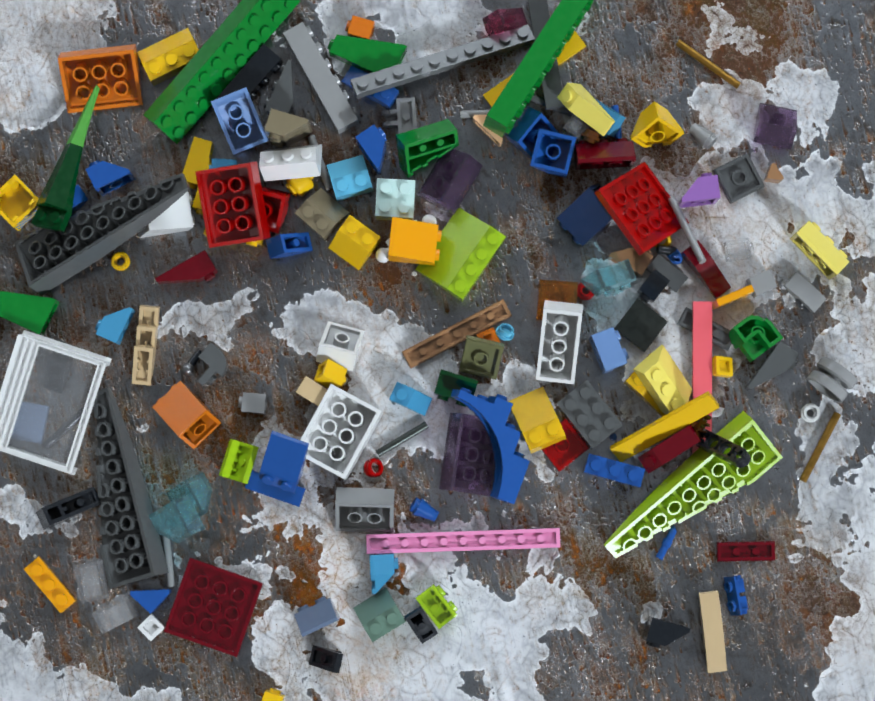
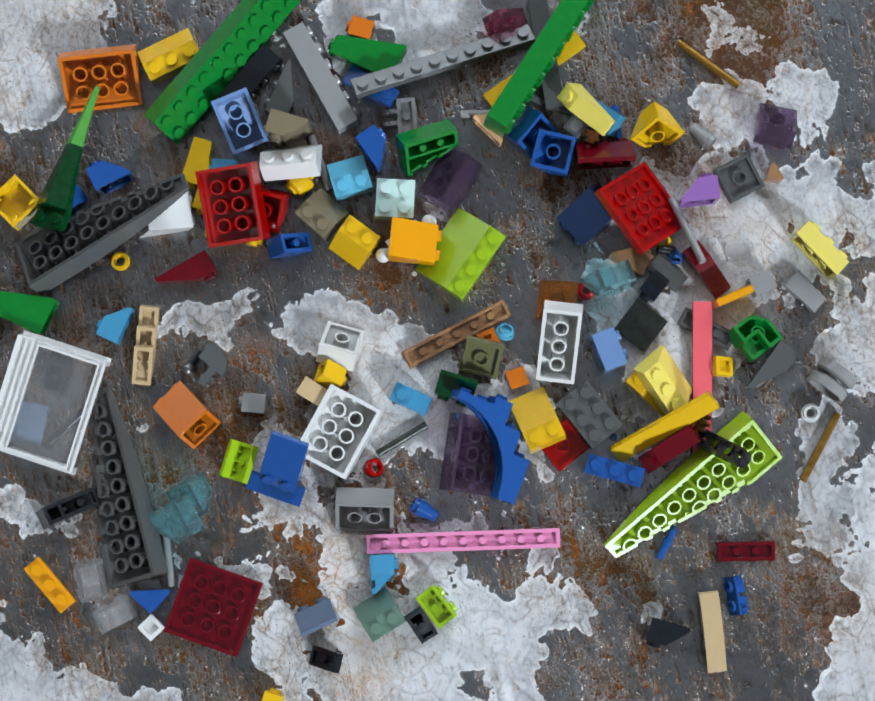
none -> orange tile [505,366,529,390]

